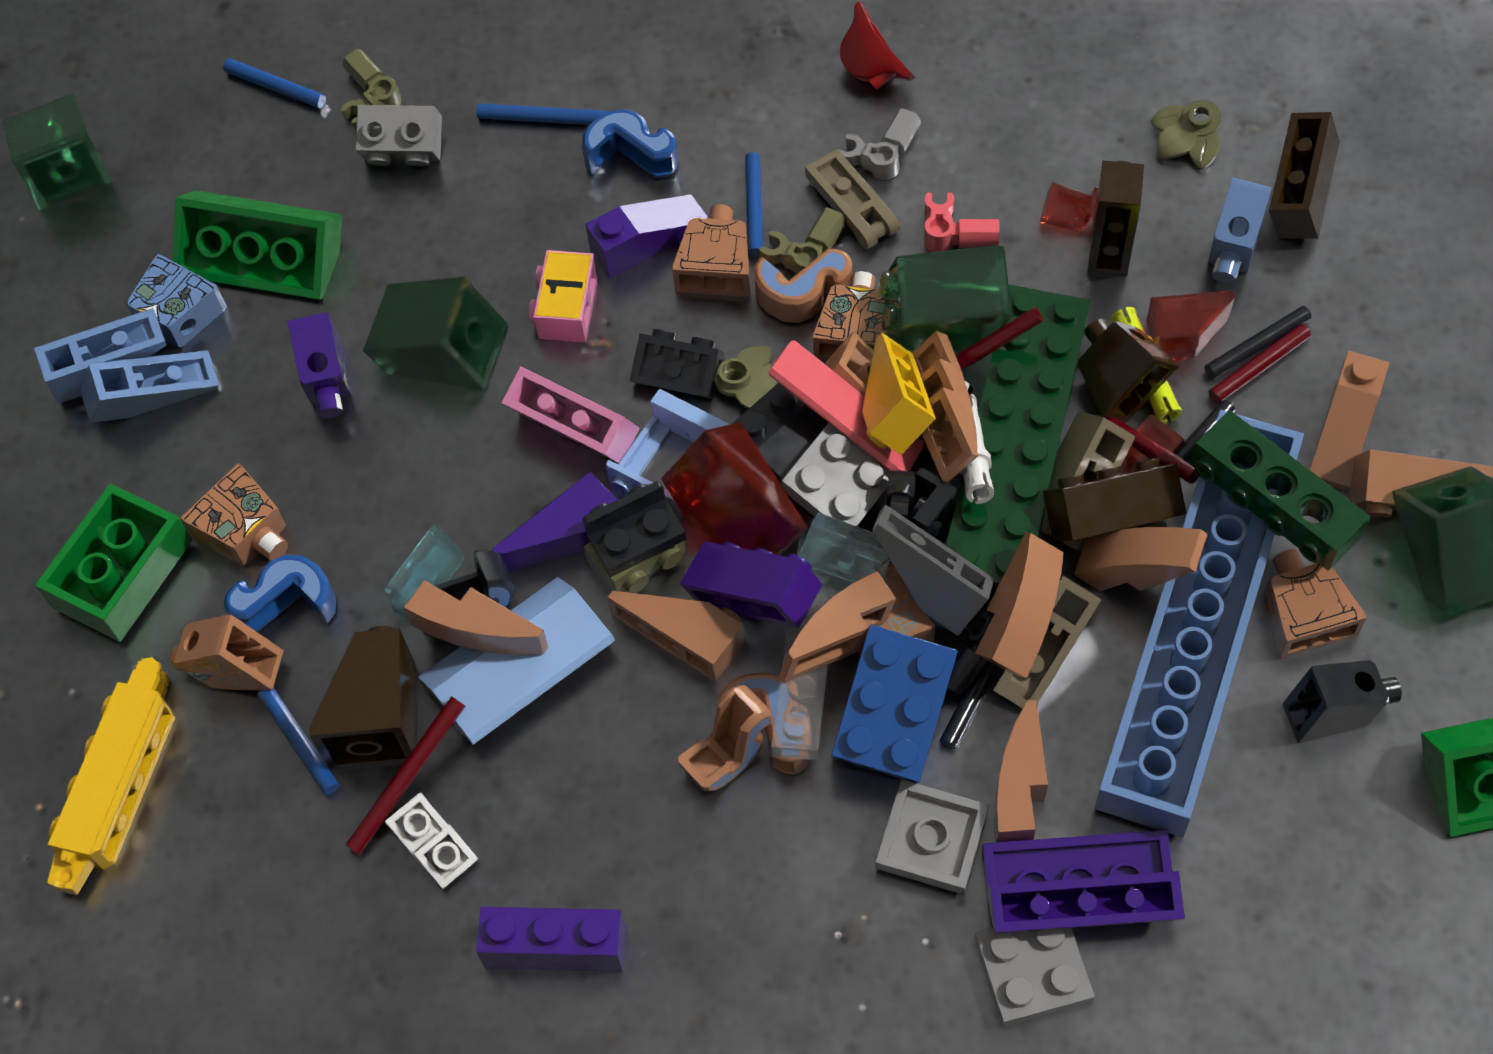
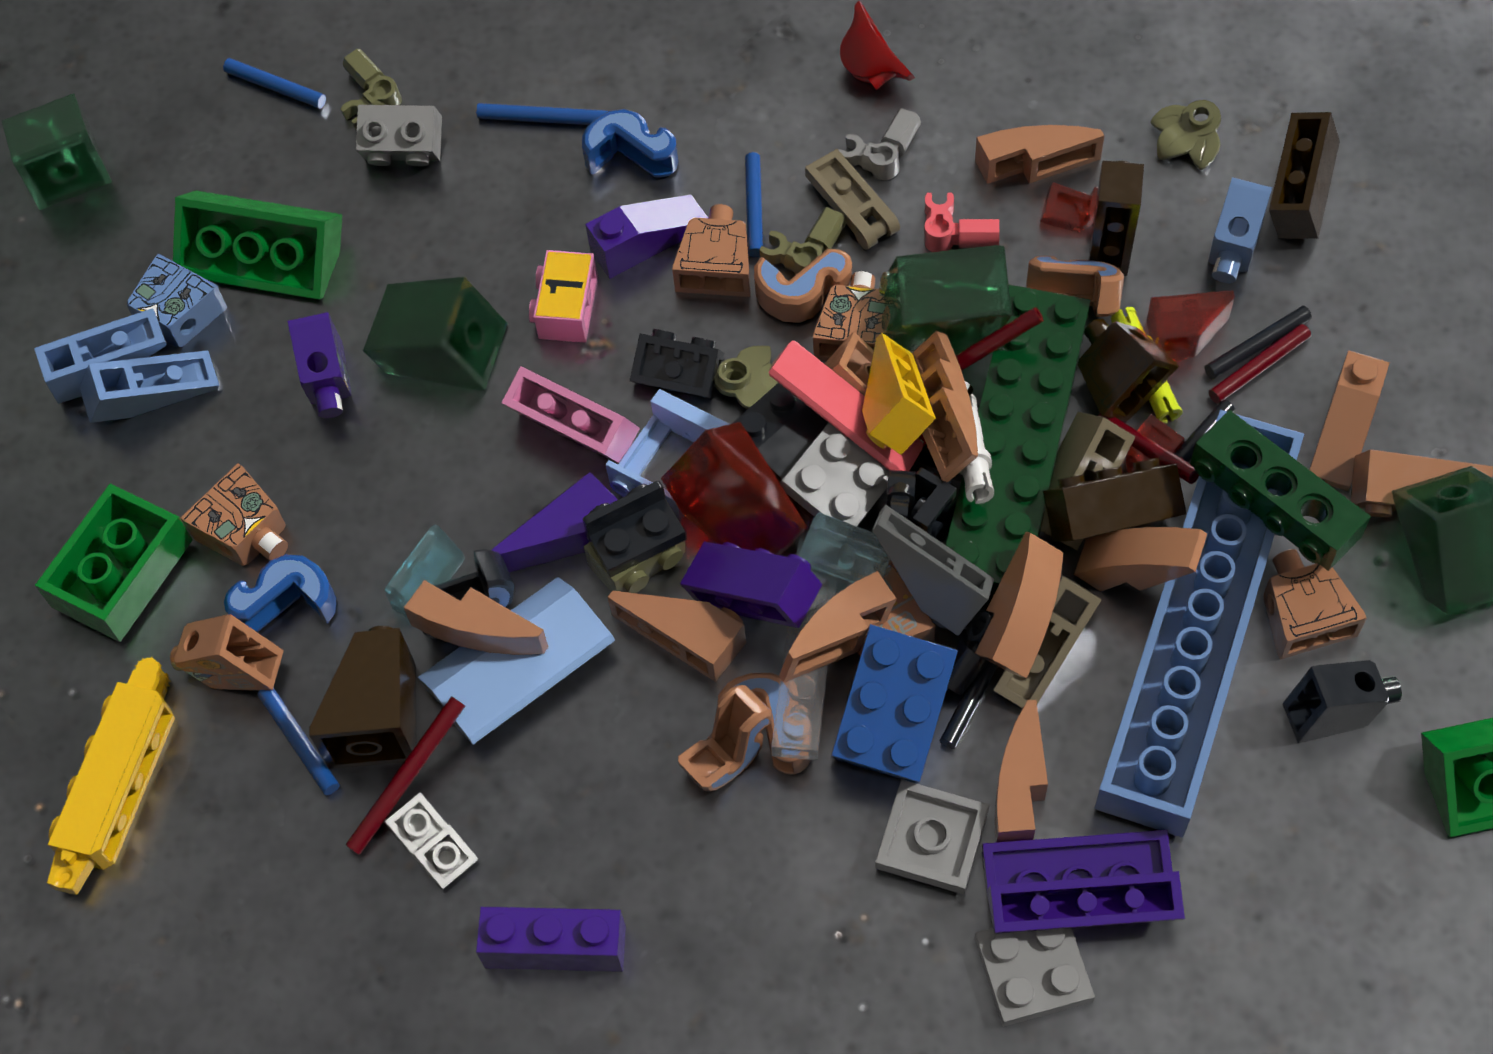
none -> nougat slope [975,125,1105,184]
none -> nougat animal [1026,256,1124,317]

